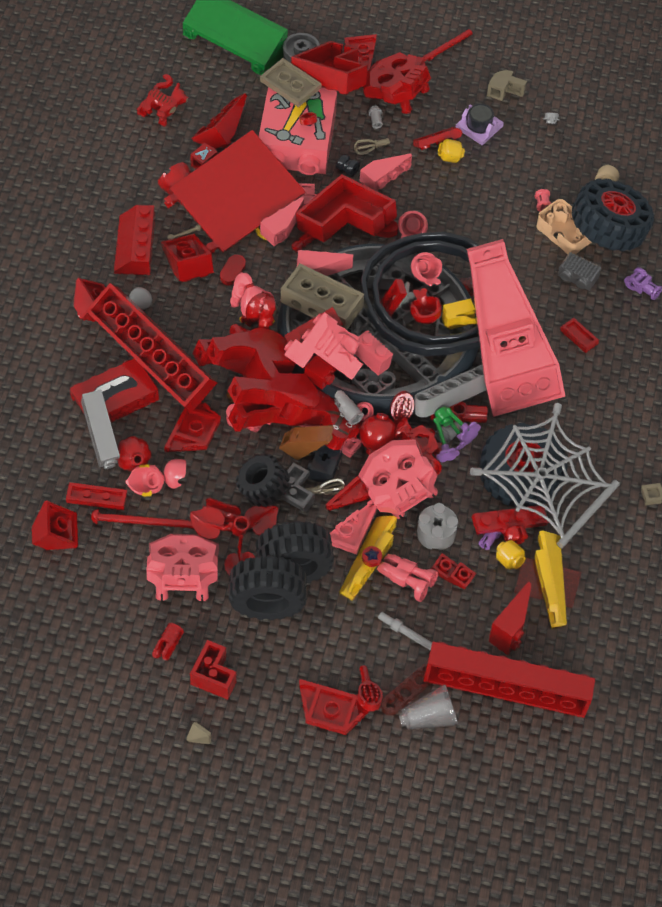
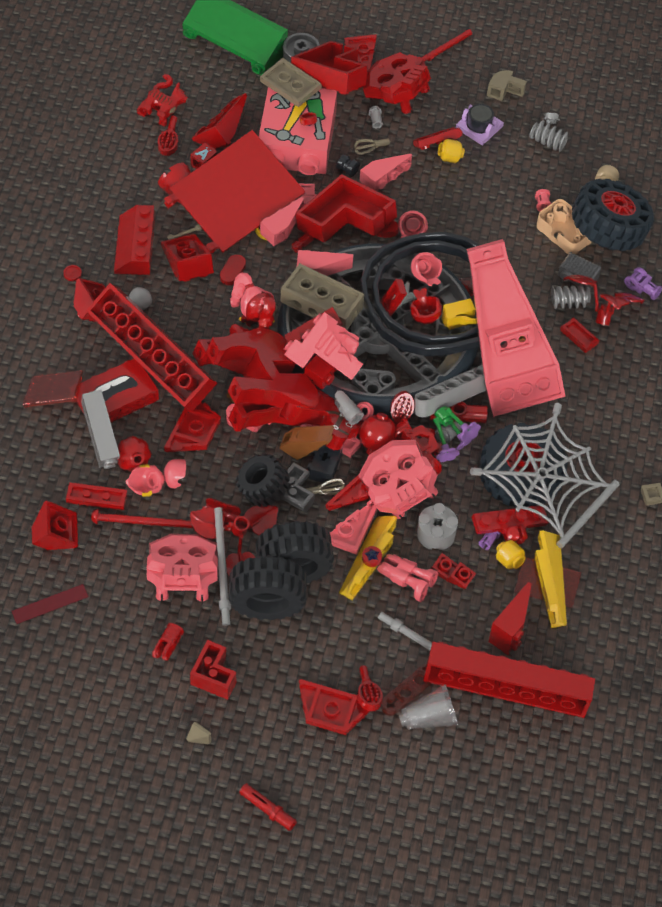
coral brick [355,331,393,376] -> none
none -> dark red sticker [11,584,89,624]
none -> clear red piece [23,370,83,408]
none -> red piece [63,265,82,281]
none -> red piece [158,115,178,156]
none -> light grey bar [214,507,231,626]
none -> red pin [239,783,297,831]
none -> light grey piece [529,120,568,153]
none -> light grey piece [551,285,591,309]
none -> red plant [563,275,645,325]

